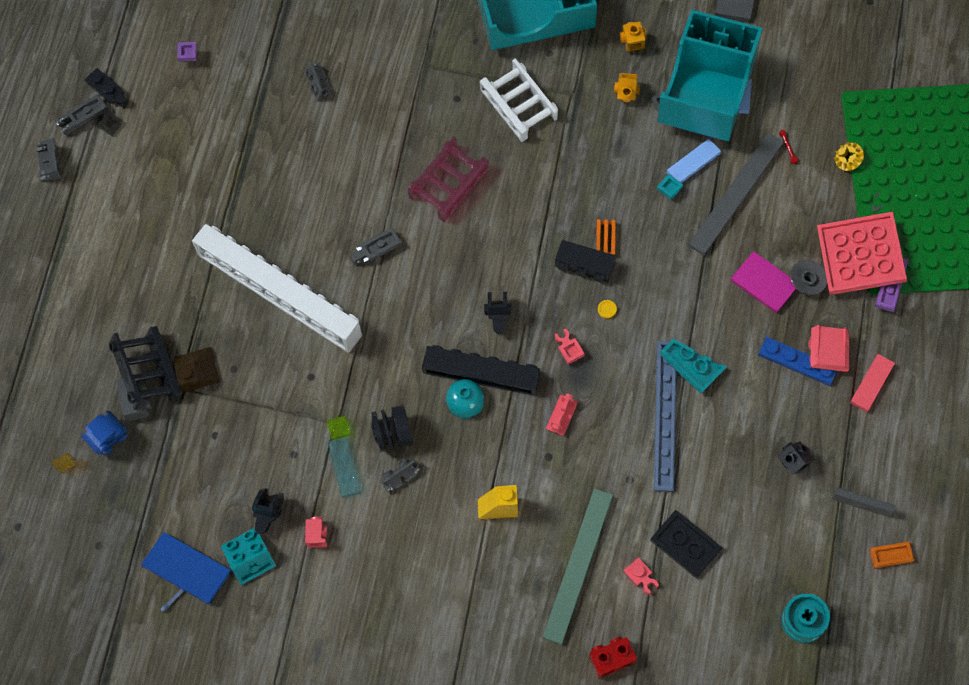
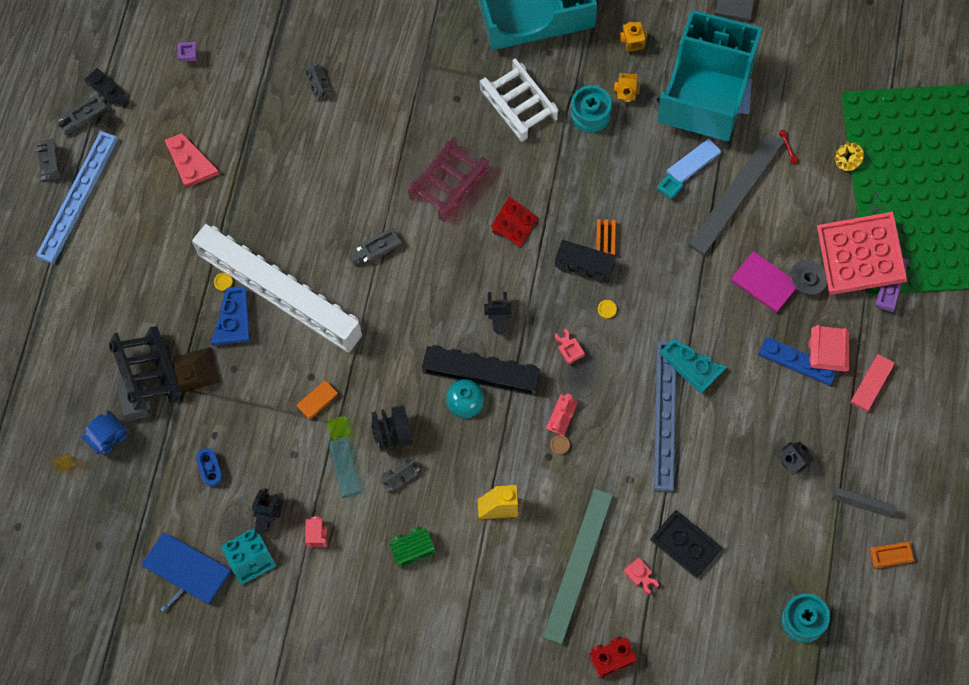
none -> light blue tile [36,131,118,264]
none -> coral wing [165,133,219,188]
none -> blue plate [196,448,223,487]
none -> blue wing [211,286,250,346]
none -> yellow piece [214,273,233,292]
none -> orange tile [296,380,338,420]
none -> green brick [389,527,436,568]
none -> red hinge [491,196,538,248]
none -> medium nougat piece [550,435,570,455]
none -> teal wheel [571,85,612,133]

